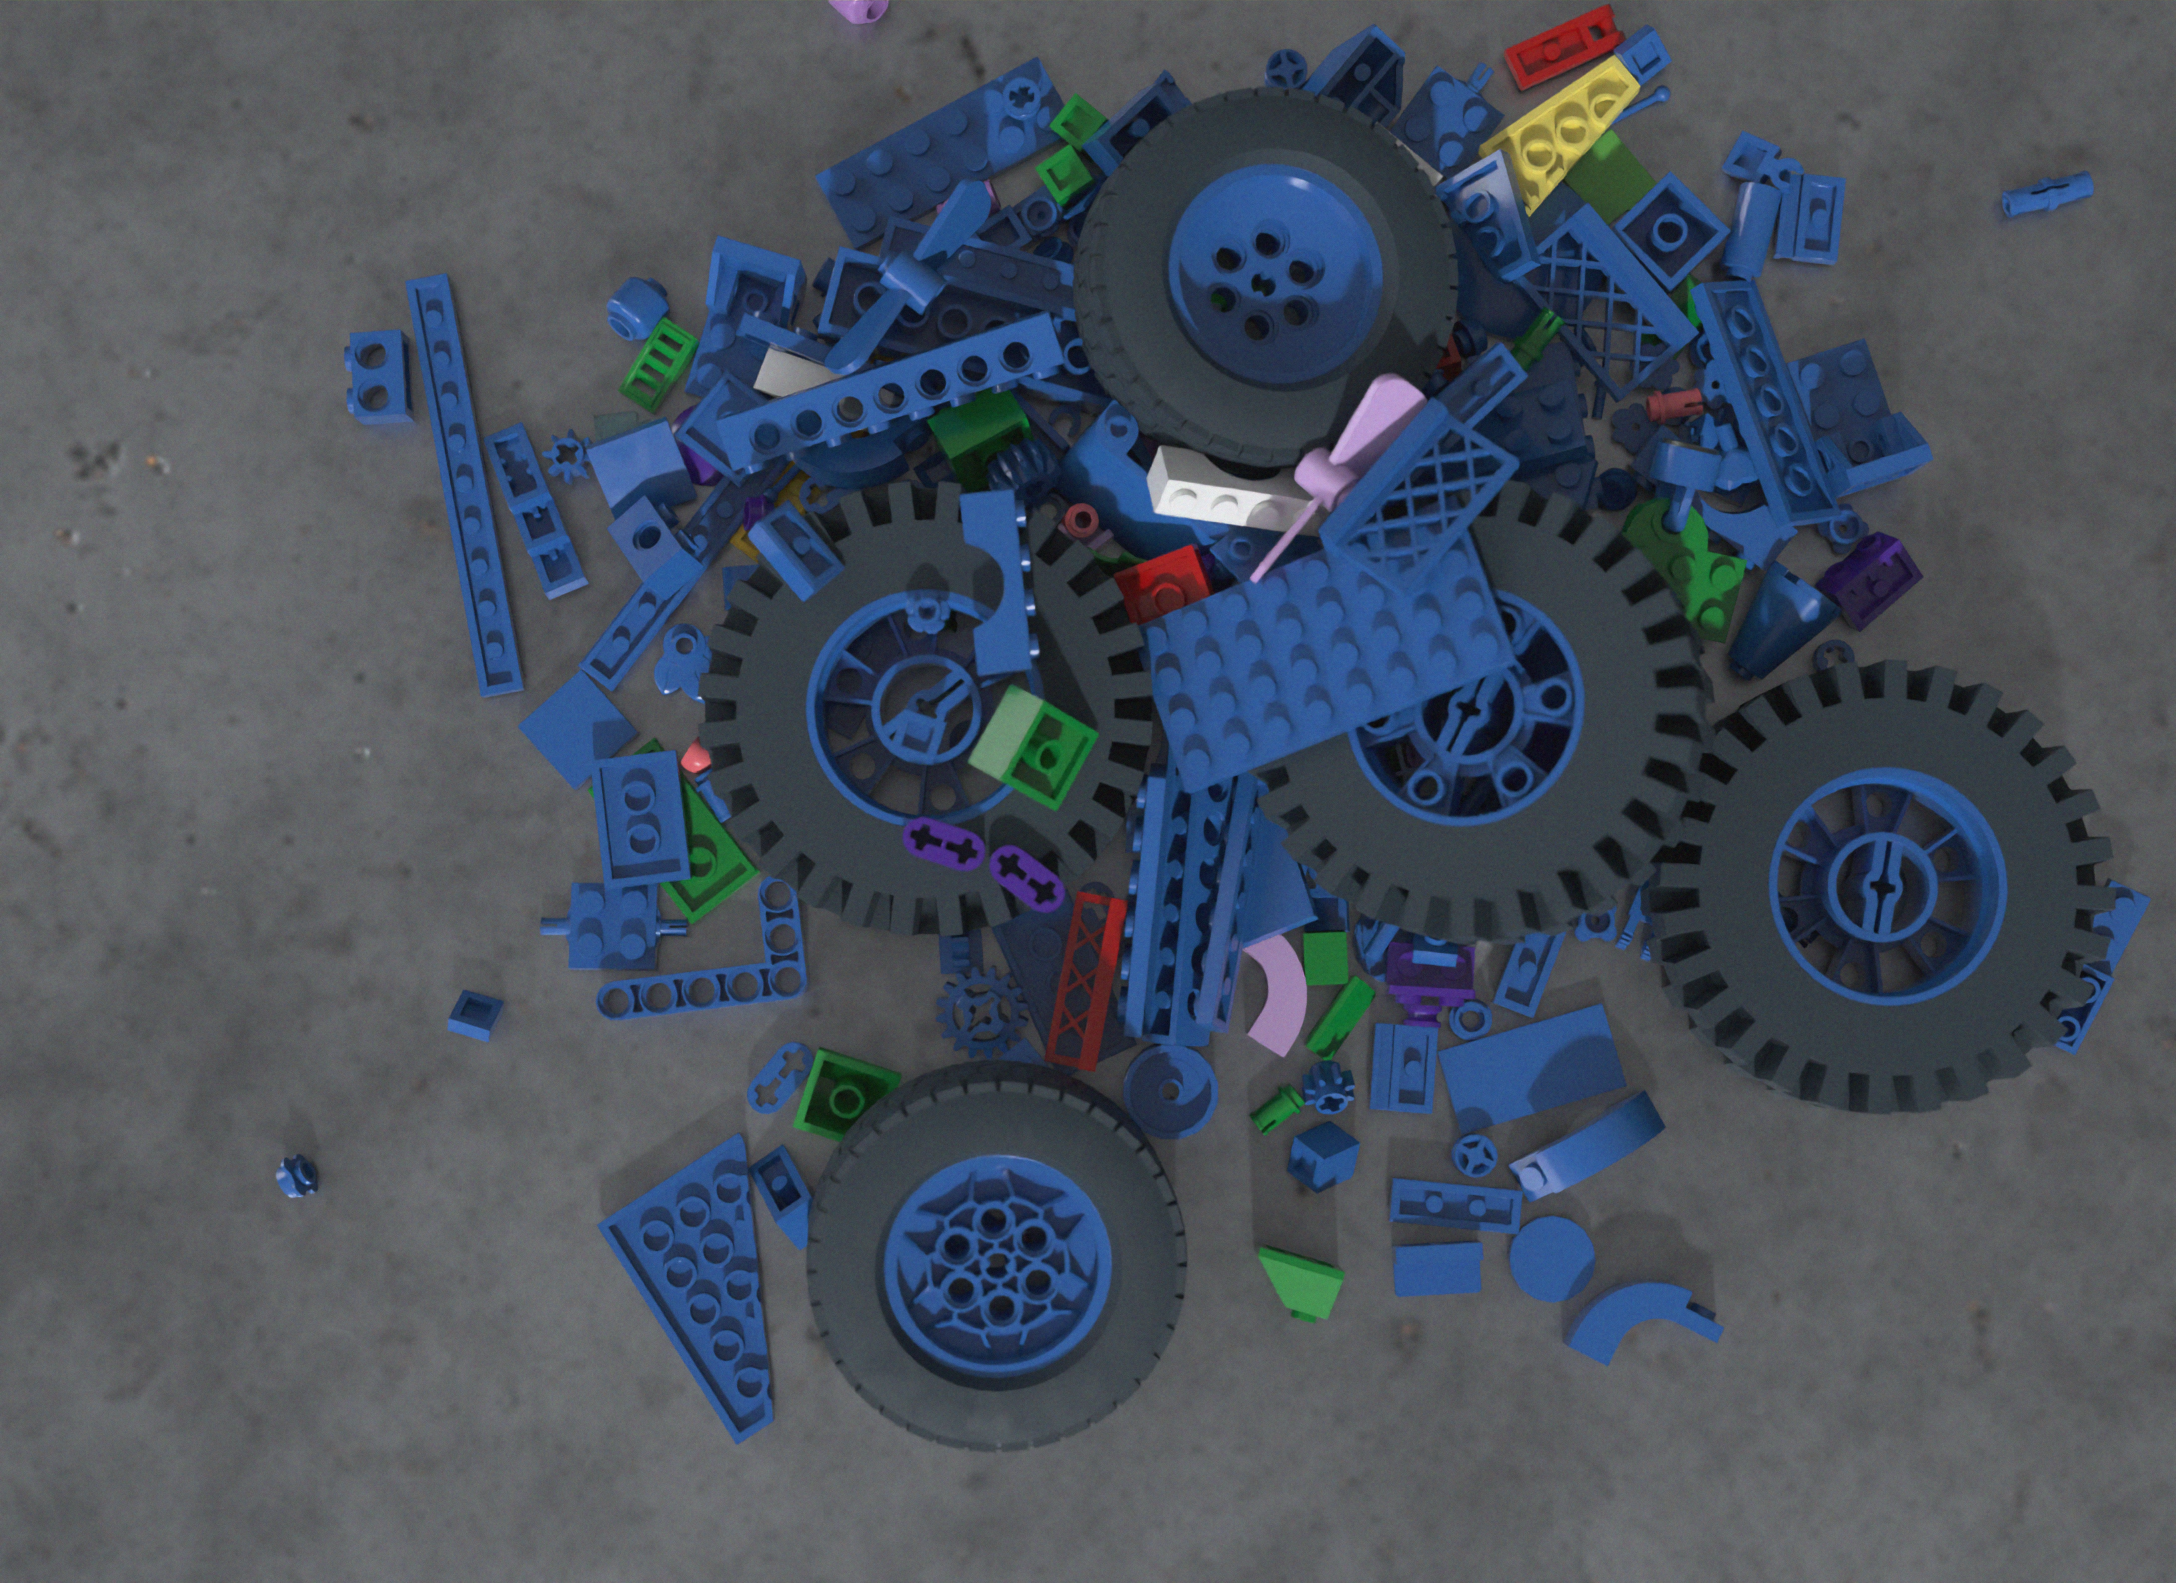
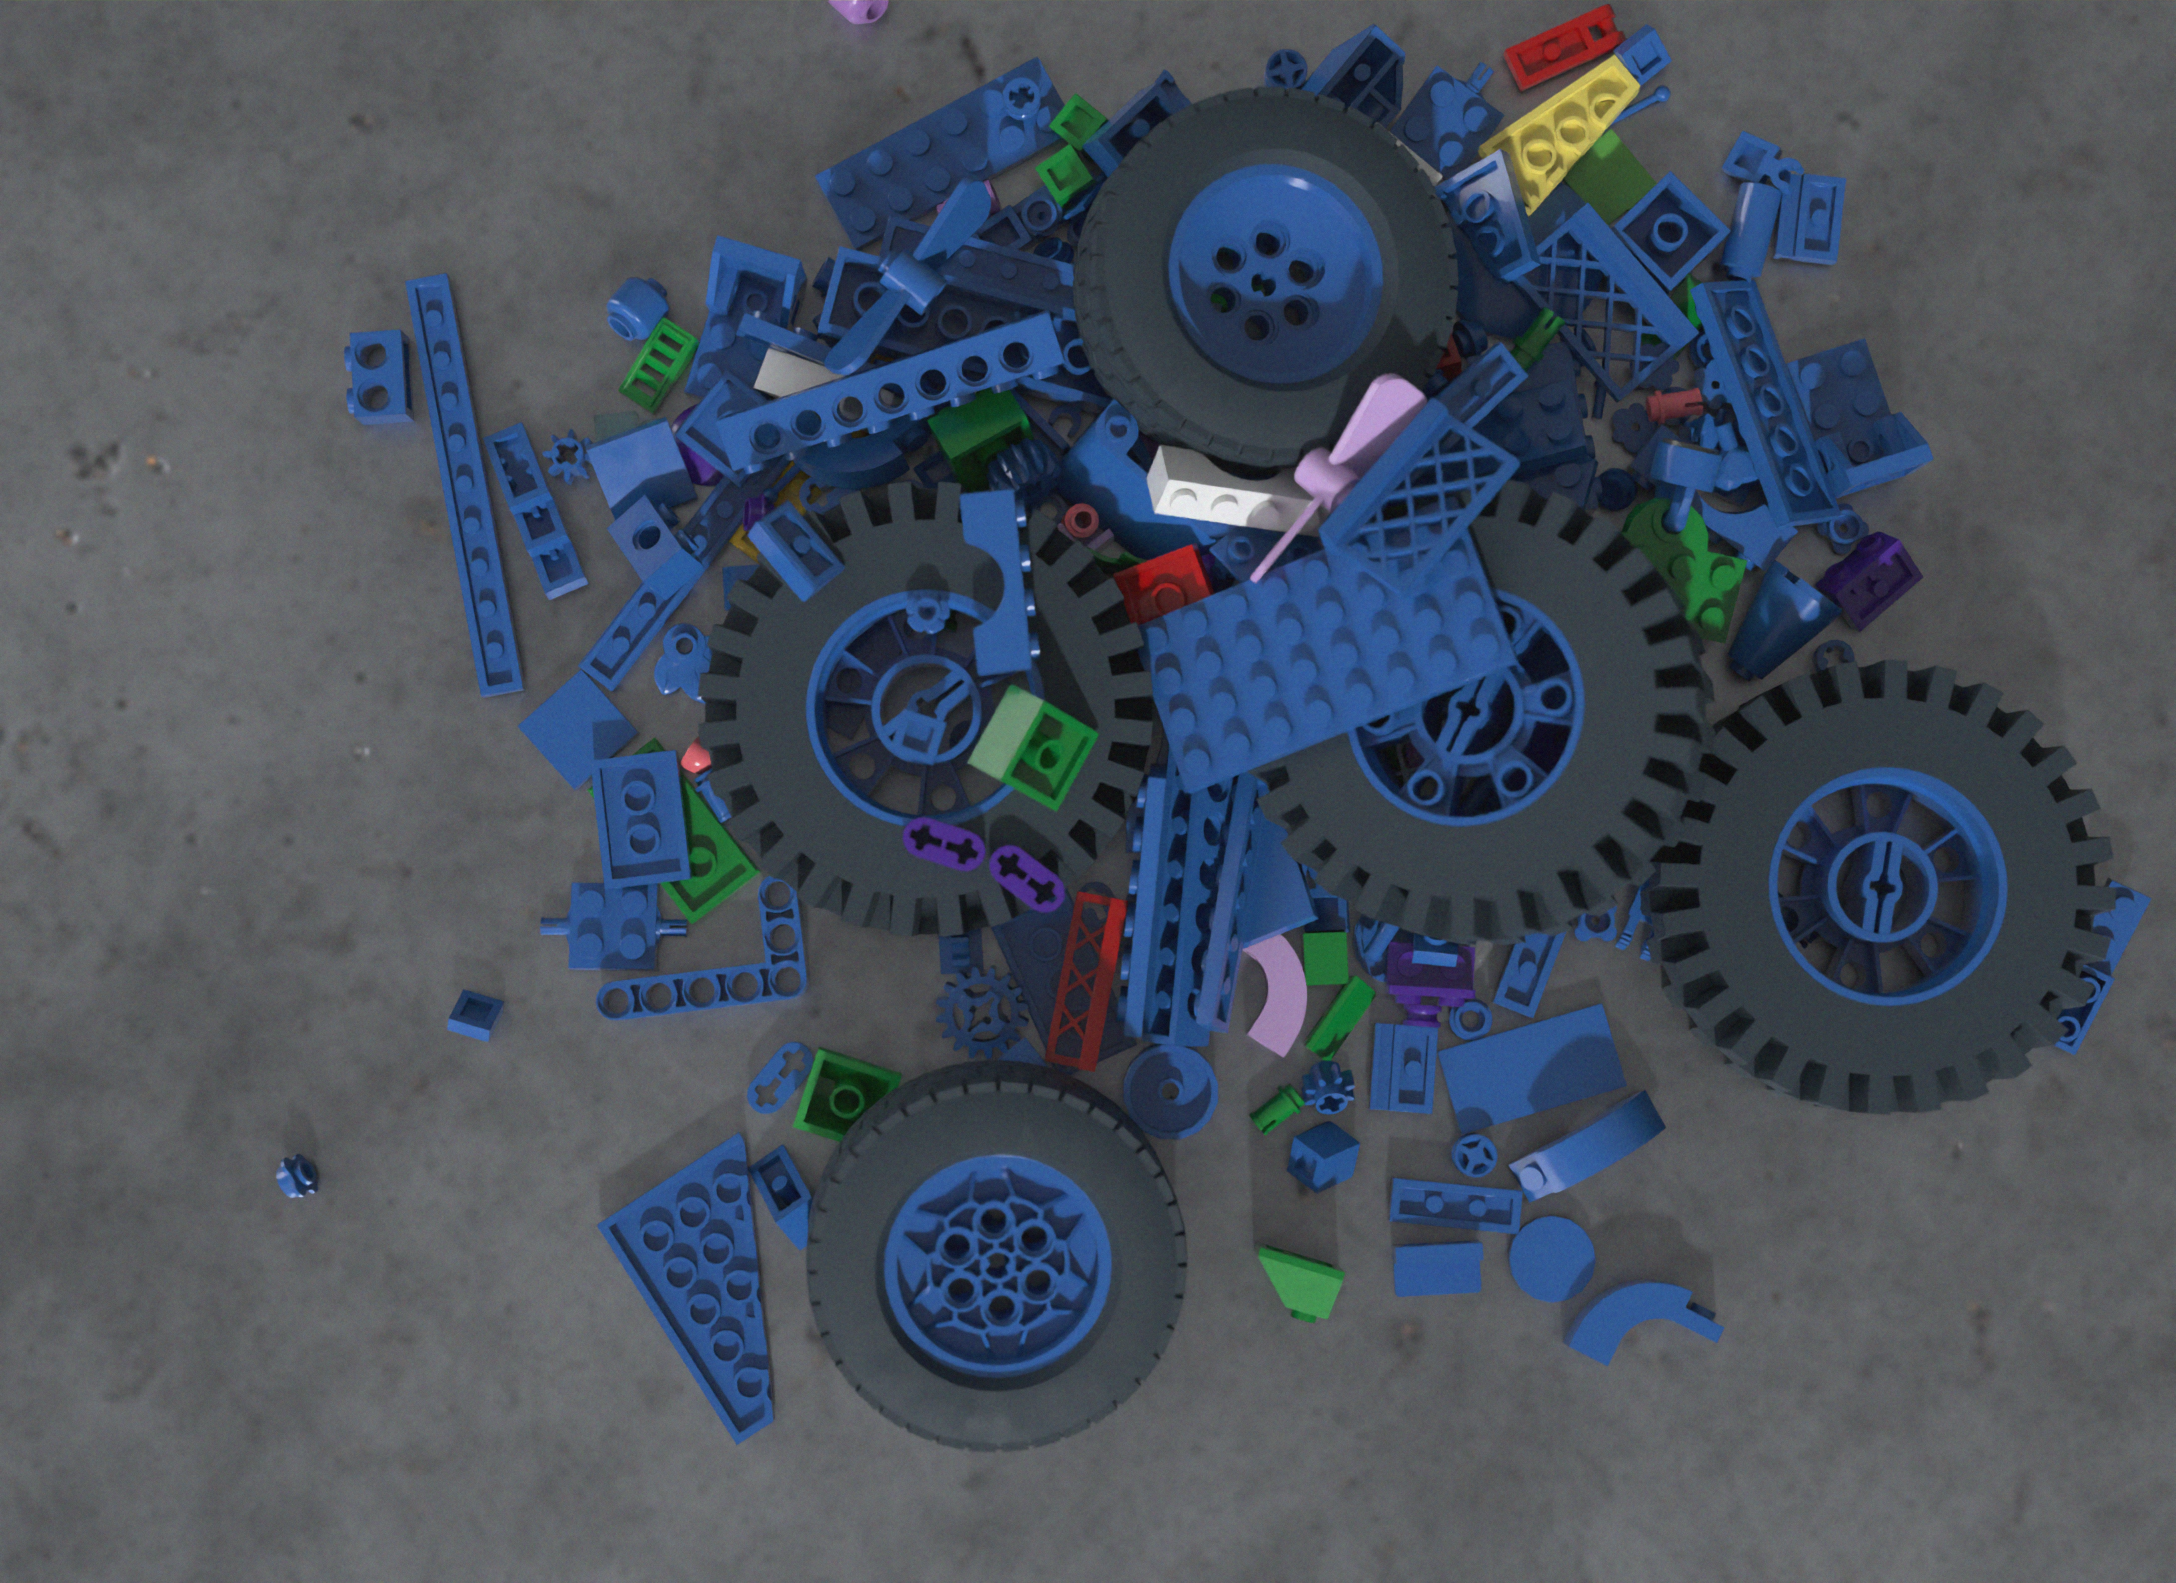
blue pin [2002,170,2094,218] -> none

